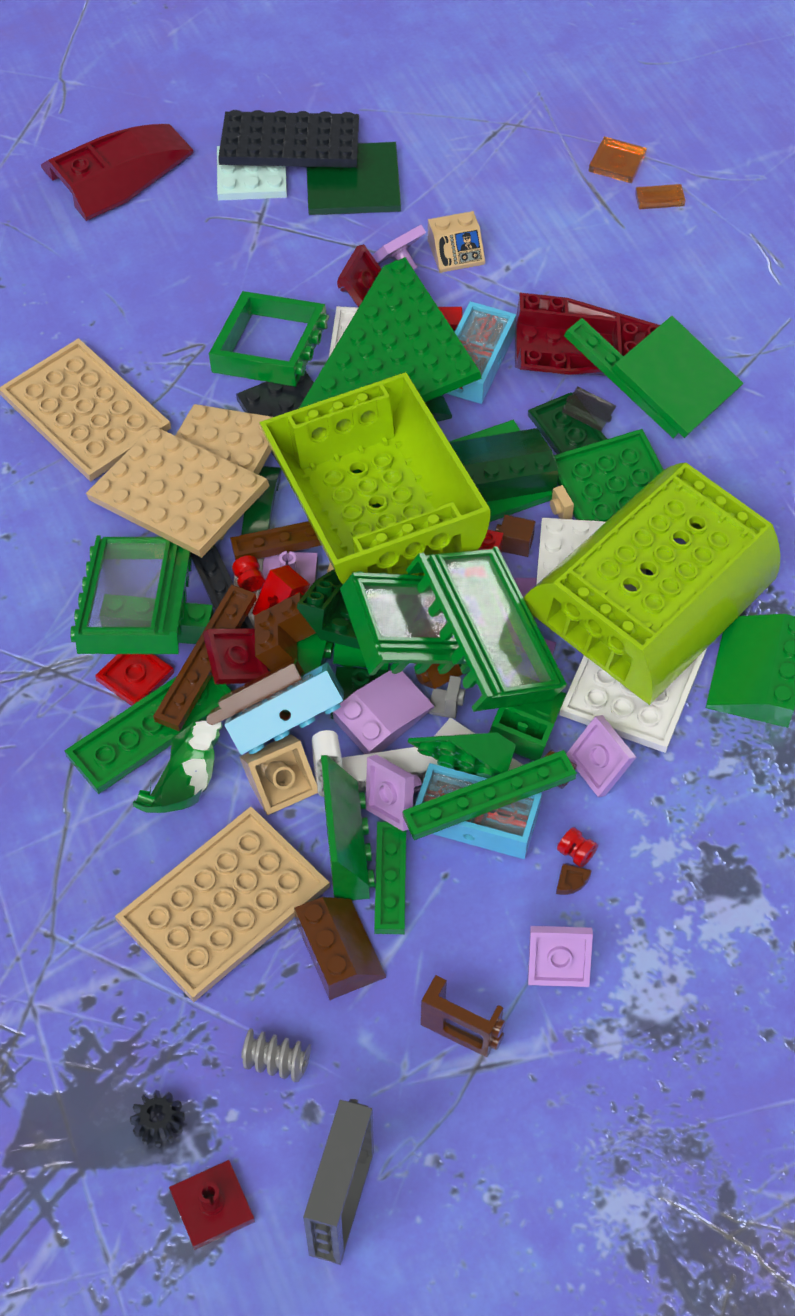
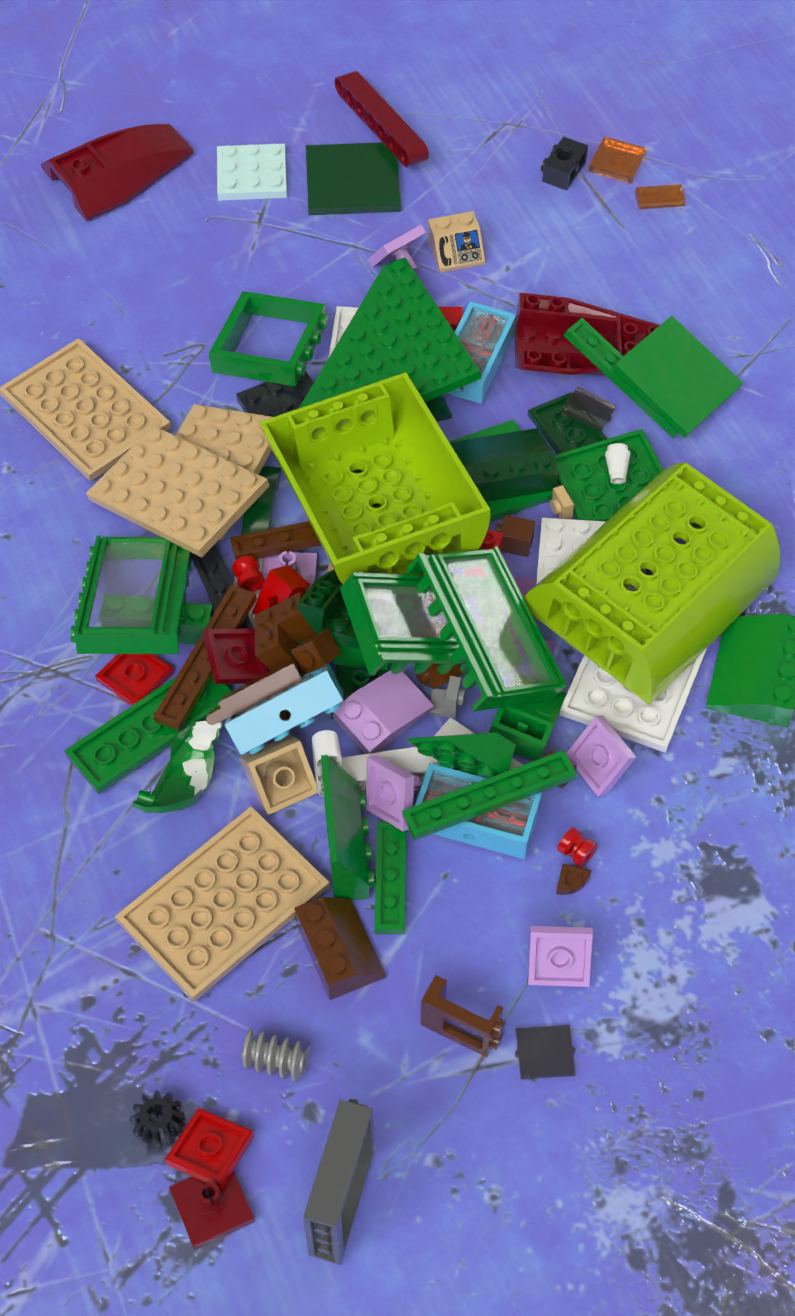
black plate [218,110,359,168] -> none
dark red tile [337,244,381,307] -> none
none -> red tile [165,1107,254,1189]
none -> reddish brown brick [291,629,341,675]
none -> dark red beam [334,71,429,167]
none -> clear smoke piece [515,1025,576,1080]
none -> black brick [541,136,588,191]
none -> white cone [605,443,631,484]

